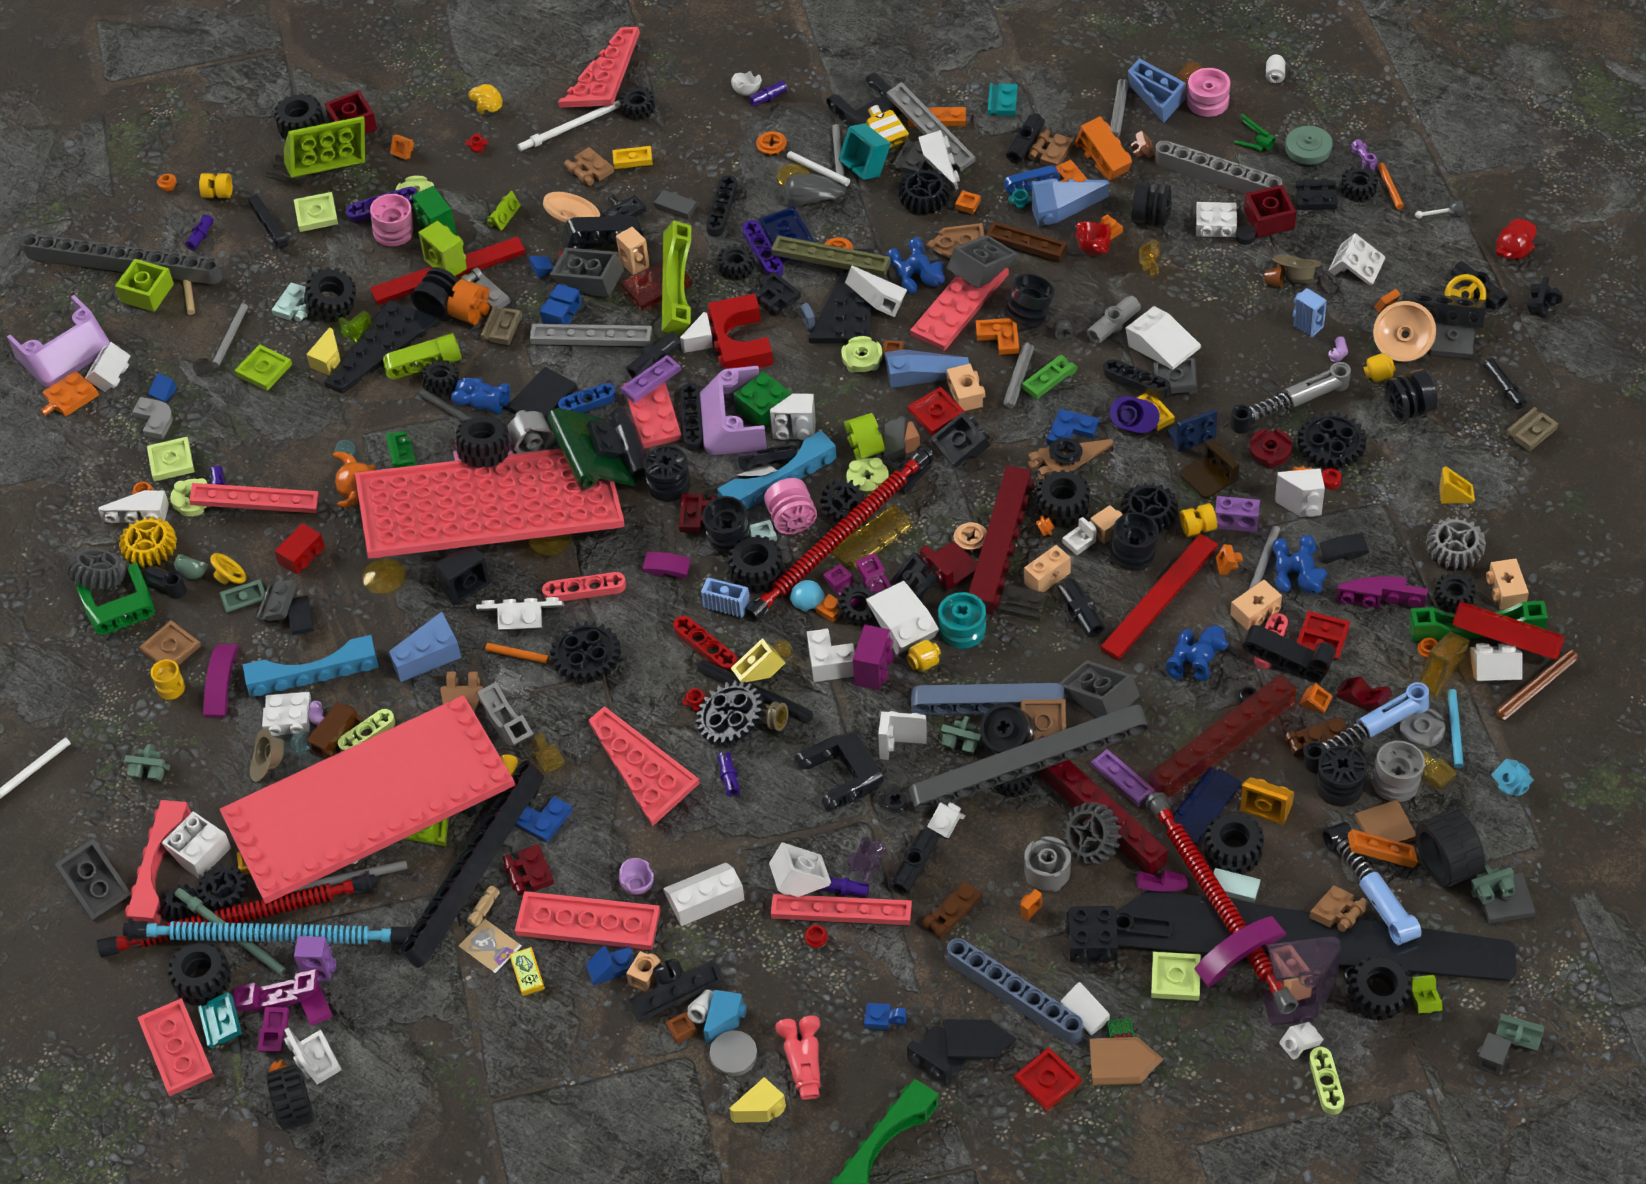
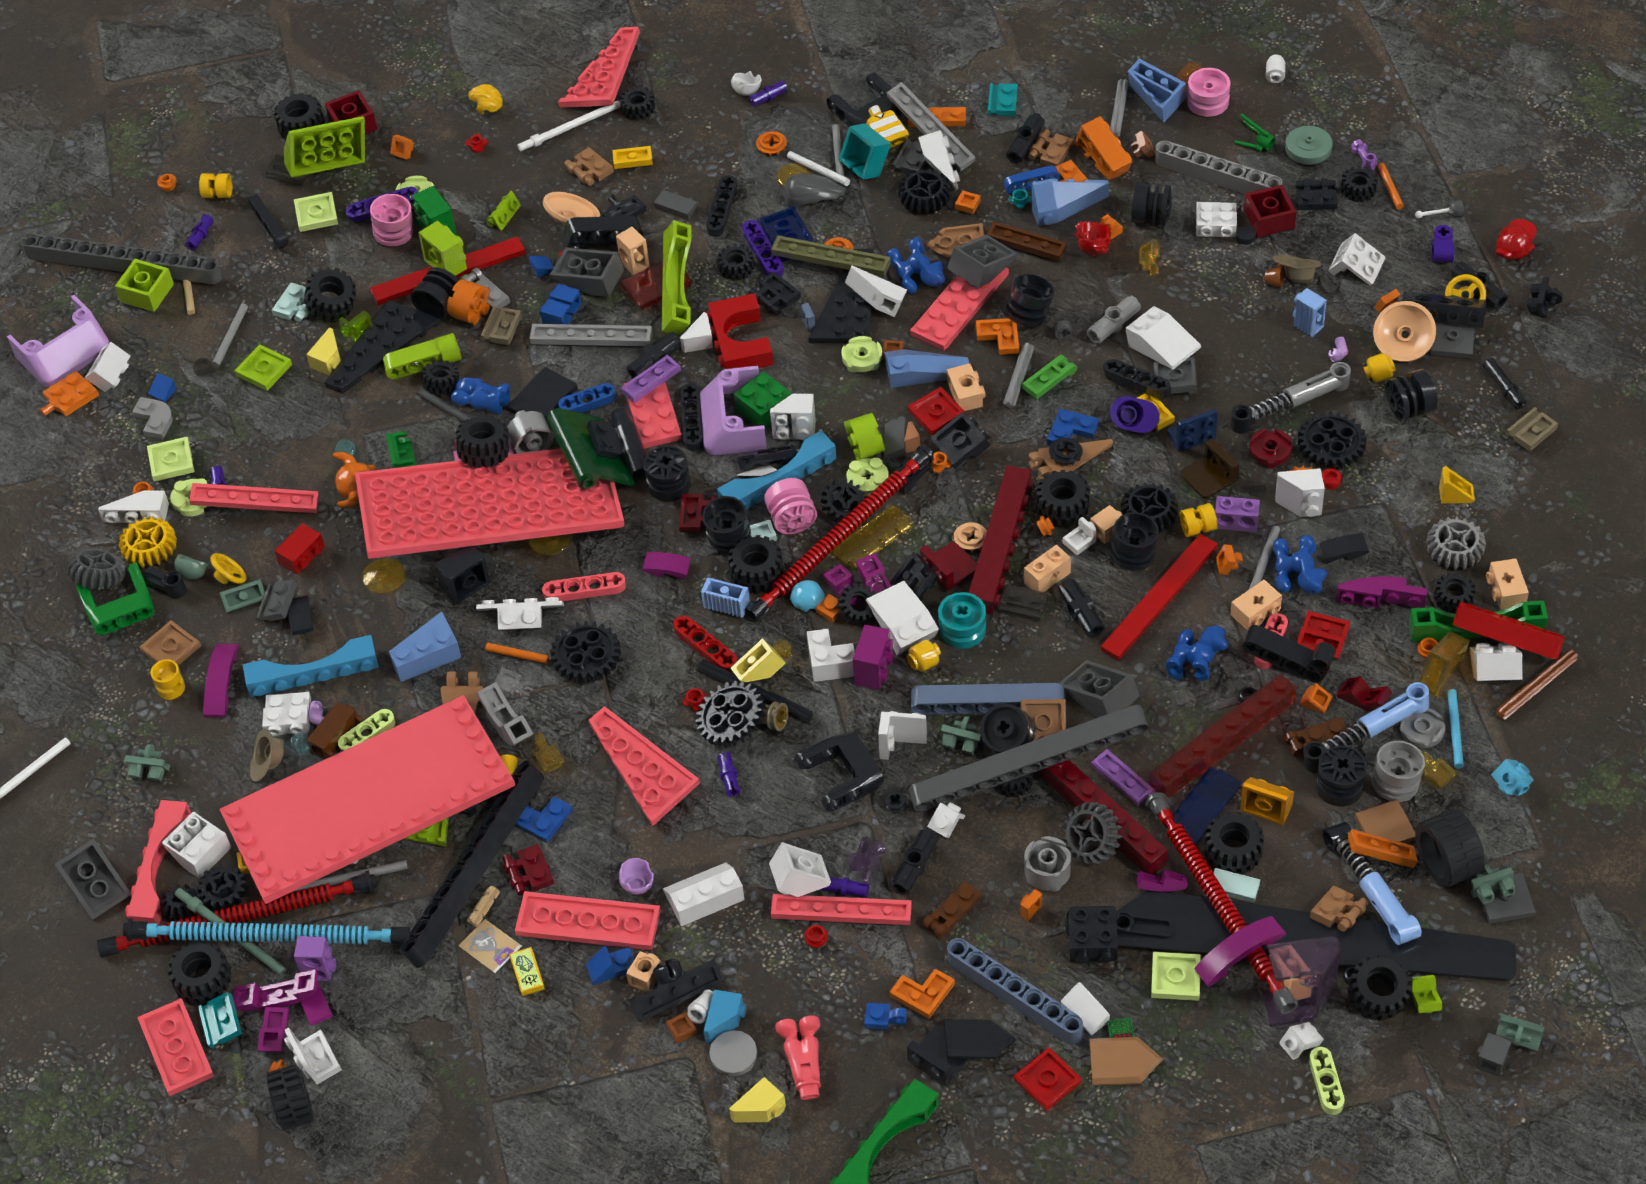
none -> orange plate [889,969,955,1019]
none -> orange plate [930,452,951,473]
none -> dark purple piece [1431,225,1454,263]

